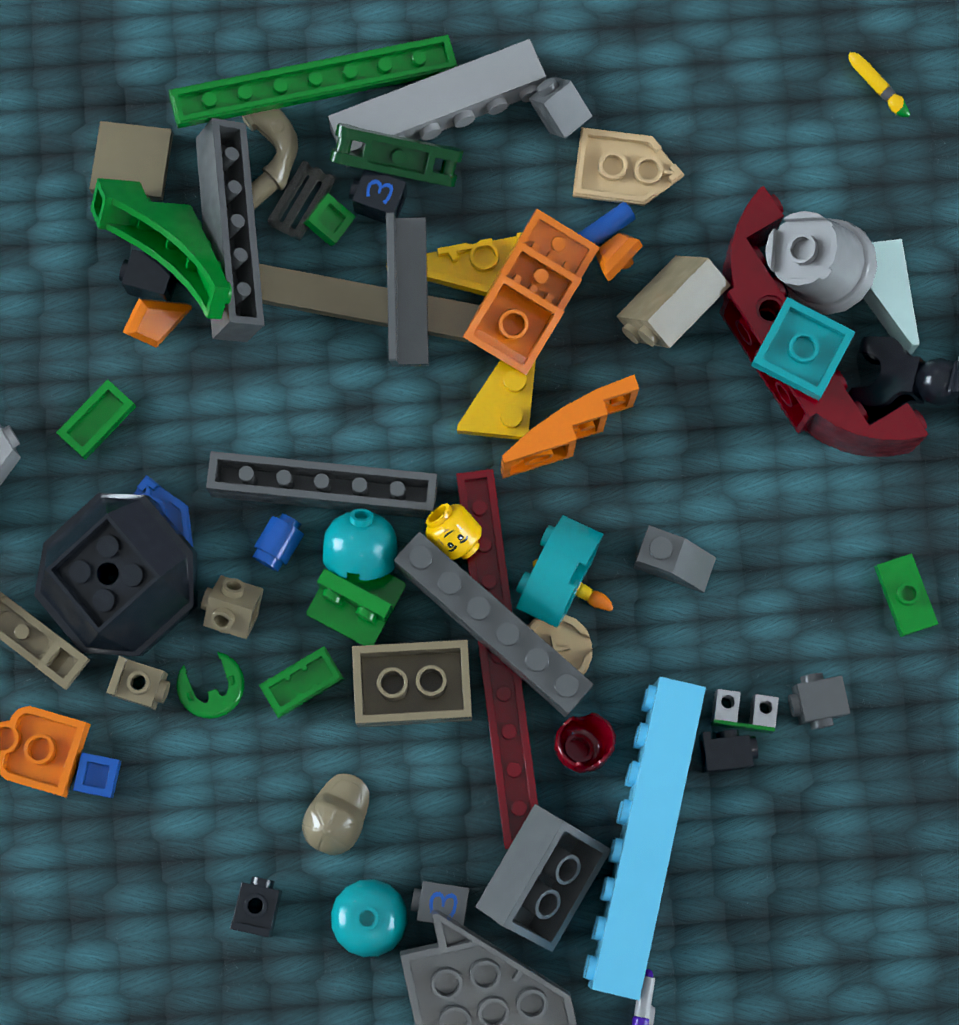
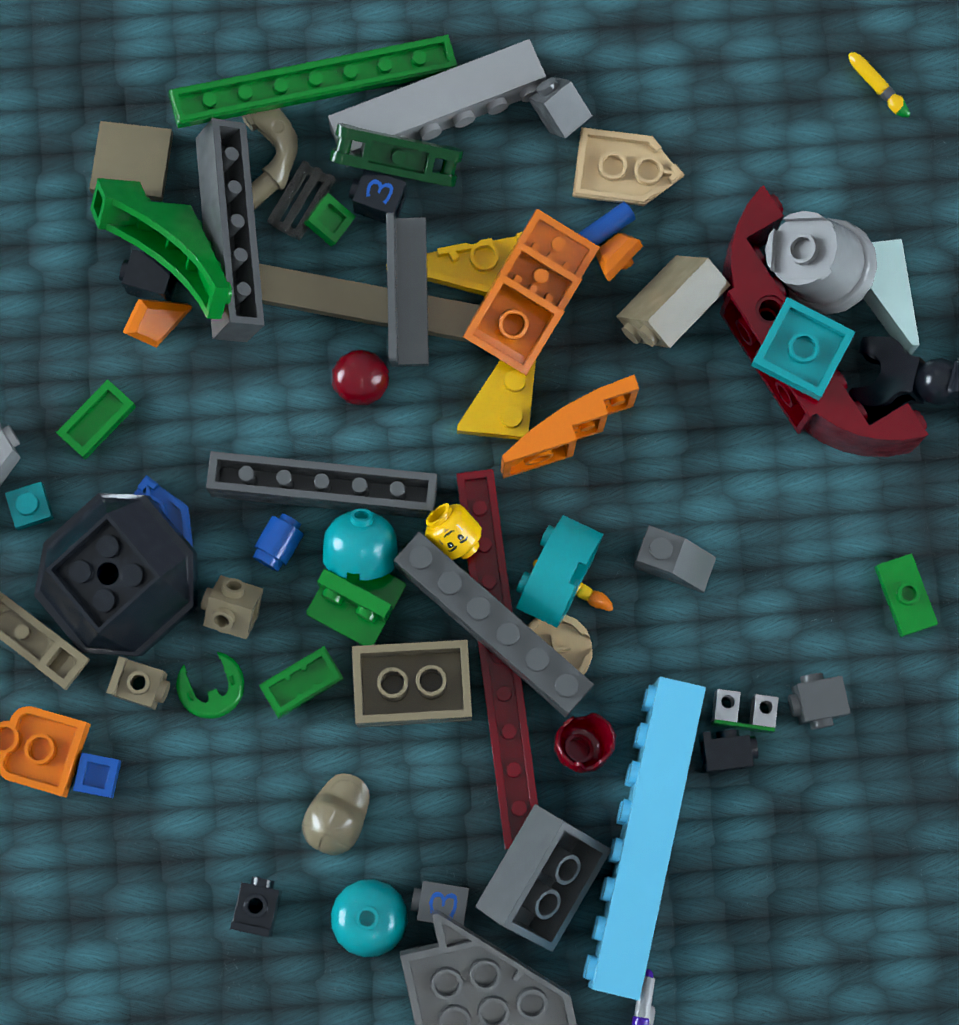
none -> teal plate [5,481,54,531]
none -> dark red hair [332,349,389,405]

